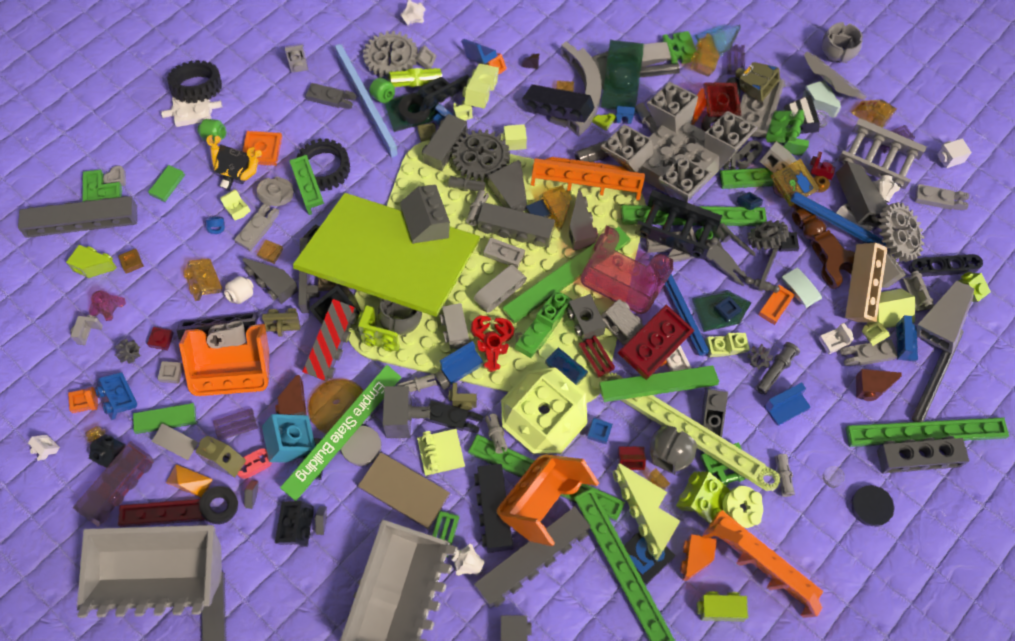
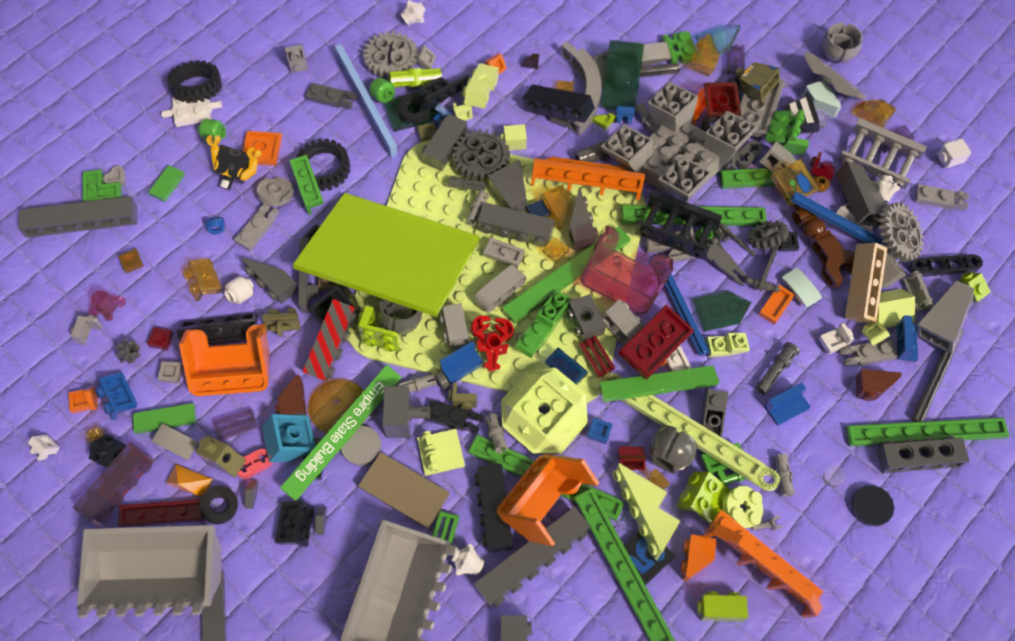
lime slope [66,245,117,278] -> none
light grey piece [207,321,247,349] -> none
yellowish green bracket [220,190,251,220] -> none
clear yellow tile [257,240,283,264] -> none
dark grey slope [400,184,450,244] -> none
blue panel [461,39,498,64] -> none
dark blue tile [714,296,742,323] -> none
dark blue tile [736,192,763,210] -> none
dark grey gear [747,344,773,370] -> none
none -> clear yellow plate [542,237,569,264]
none -> light grey hand [752,516,783,531]

